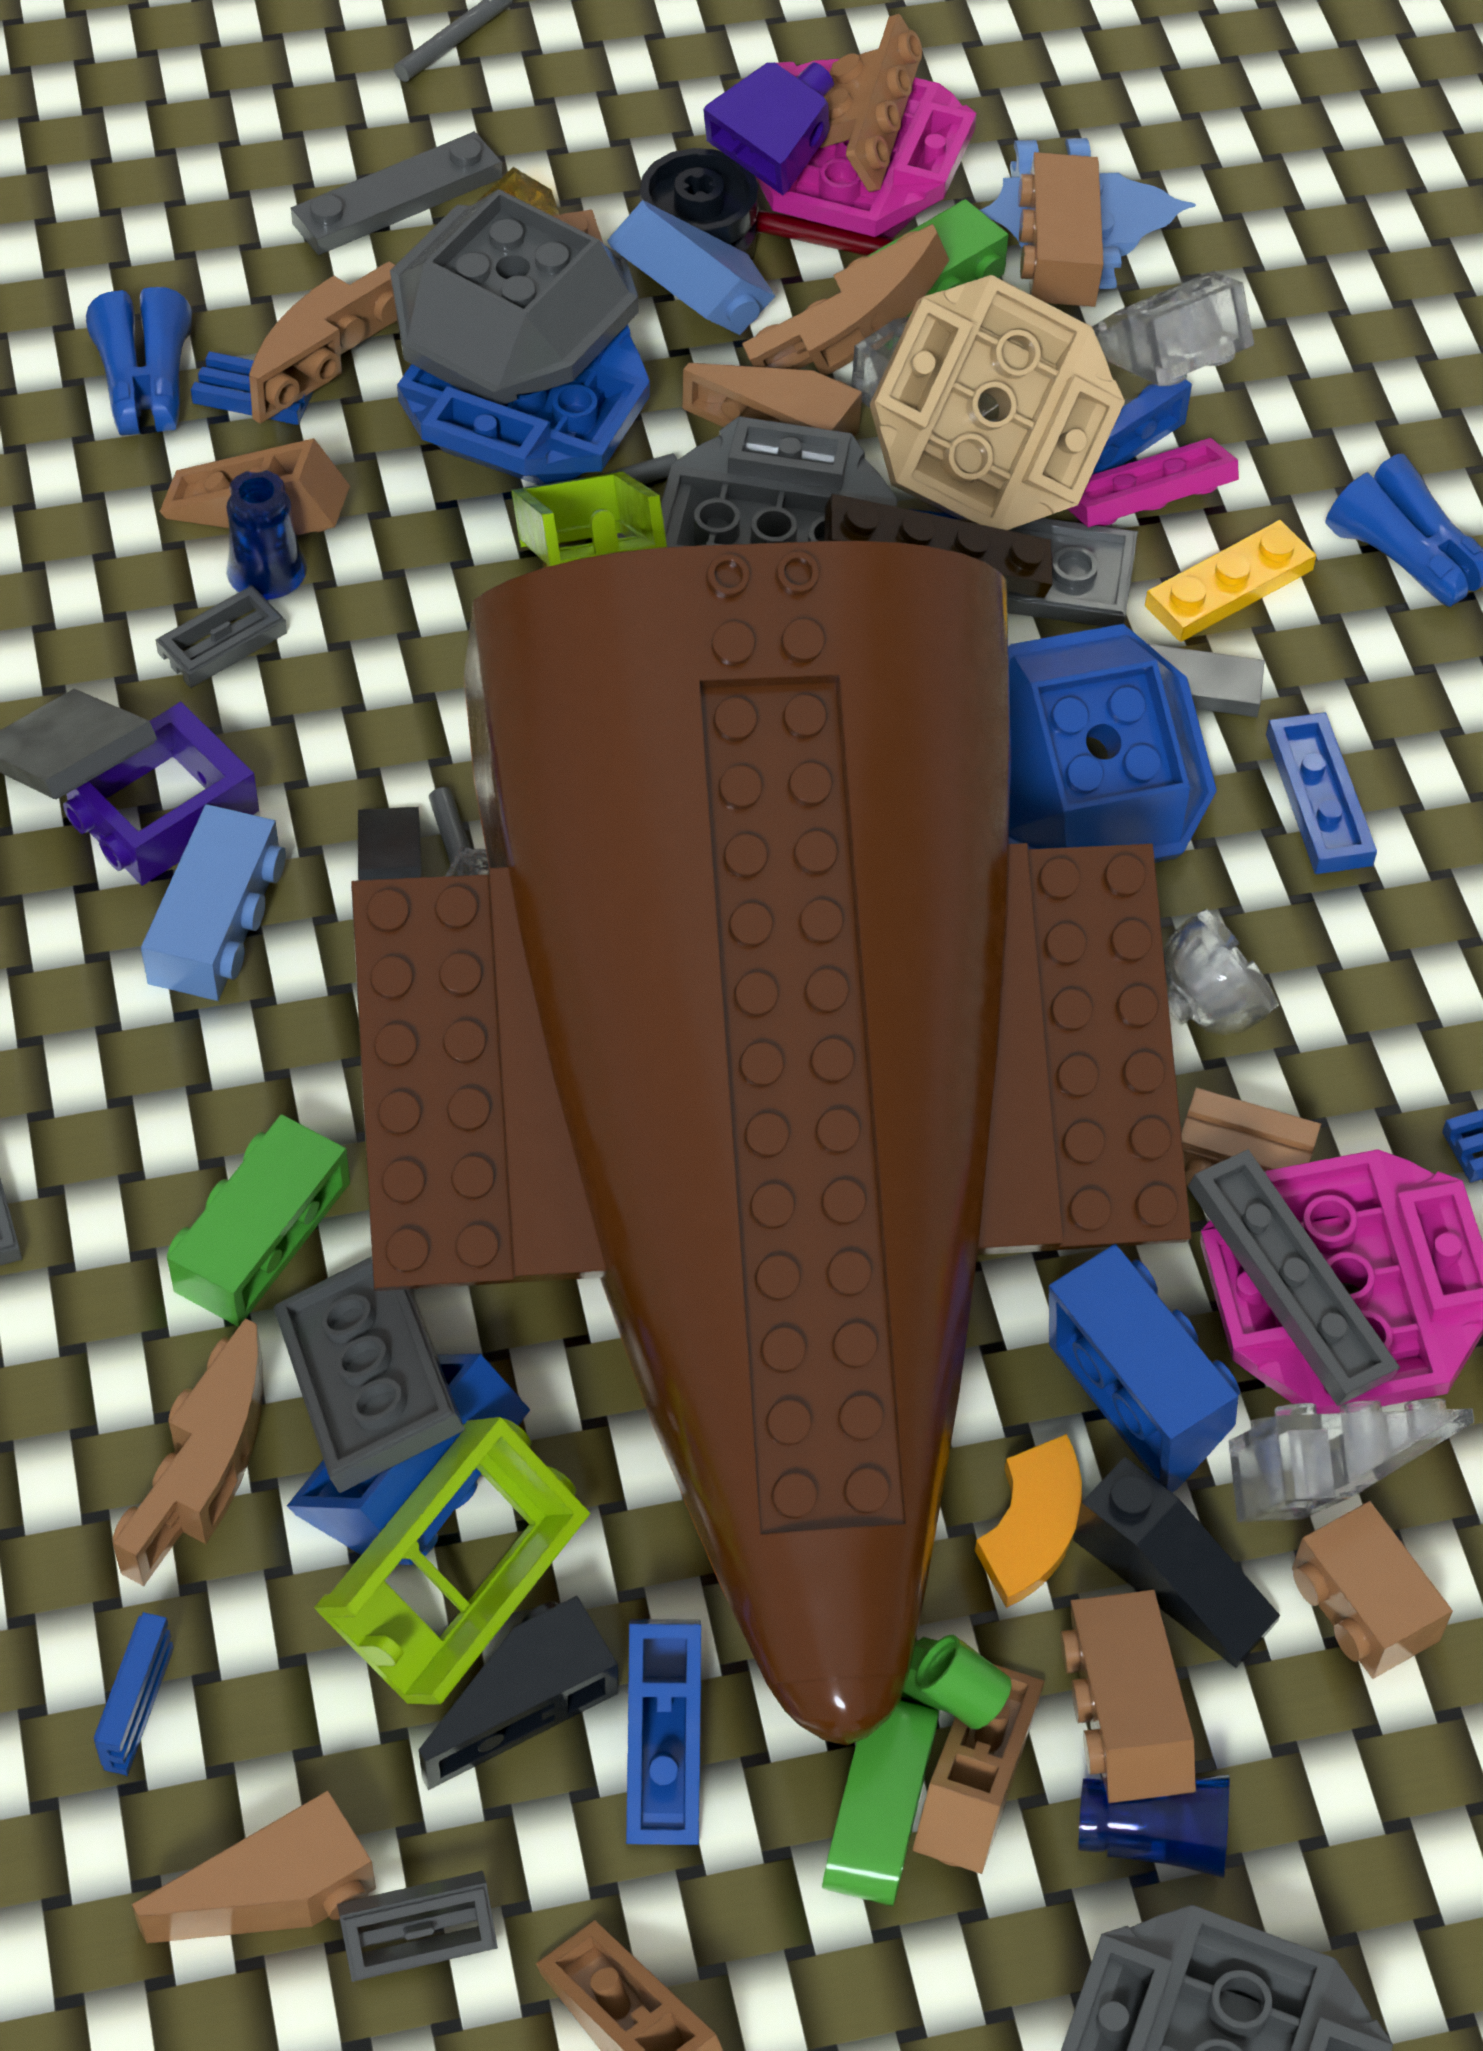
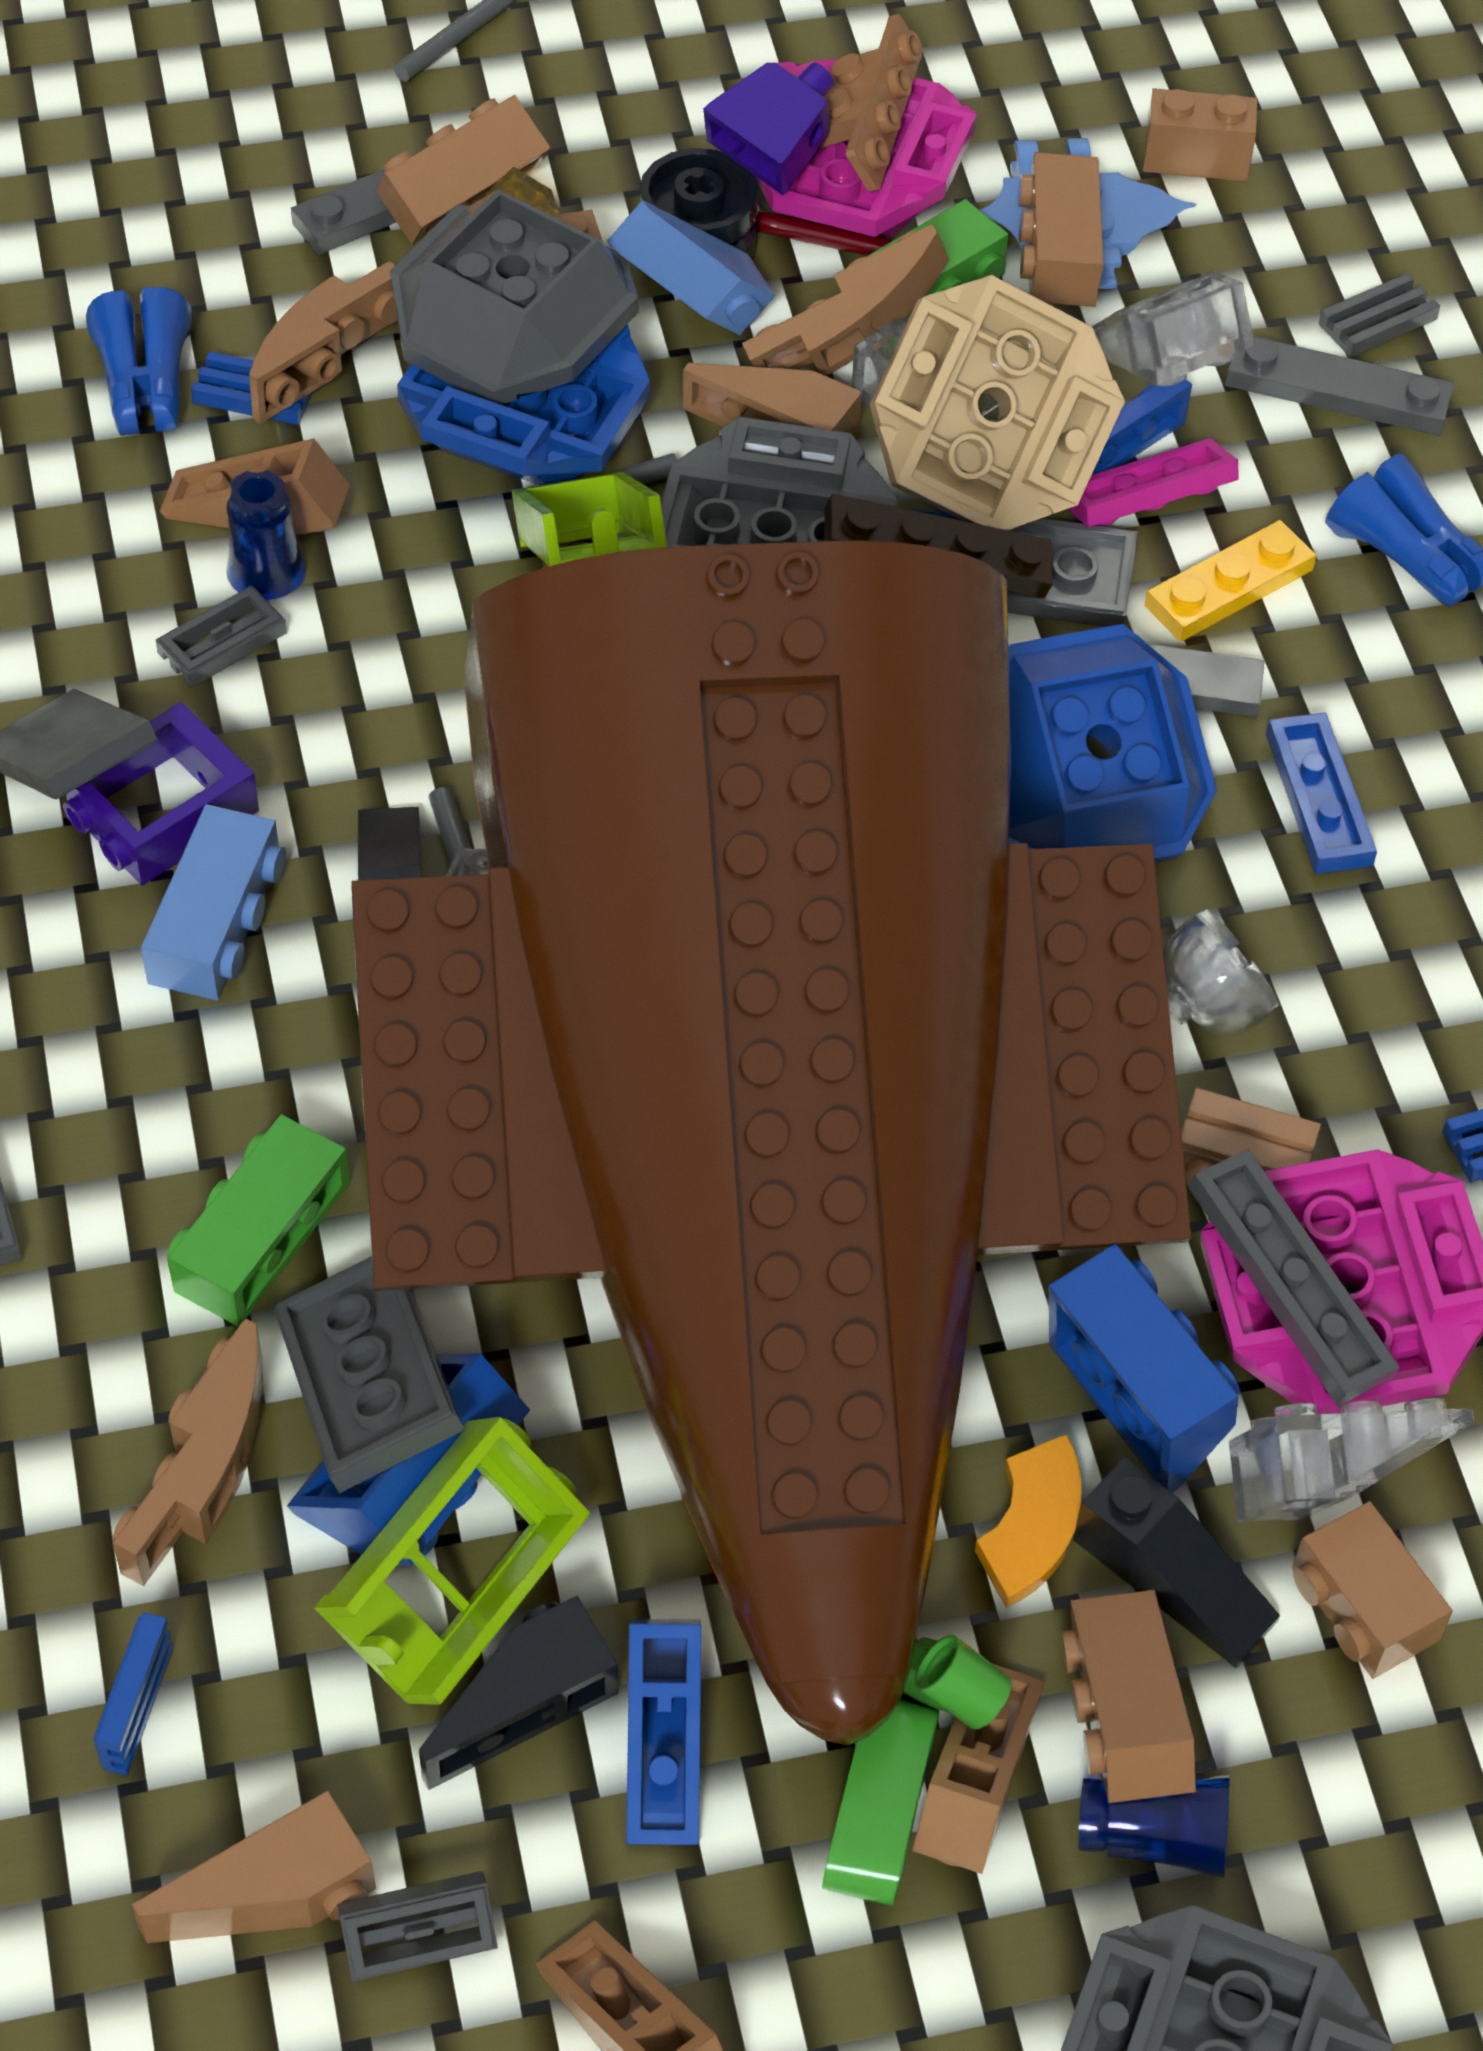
none -> medium nougat brick [375,94,551,244]
none -> medium nougat brick [1143,88,1258,182]
none -> dark grey plate [1225,333,1455,436]
none -> dark grey tile [1319,273,1440,358]

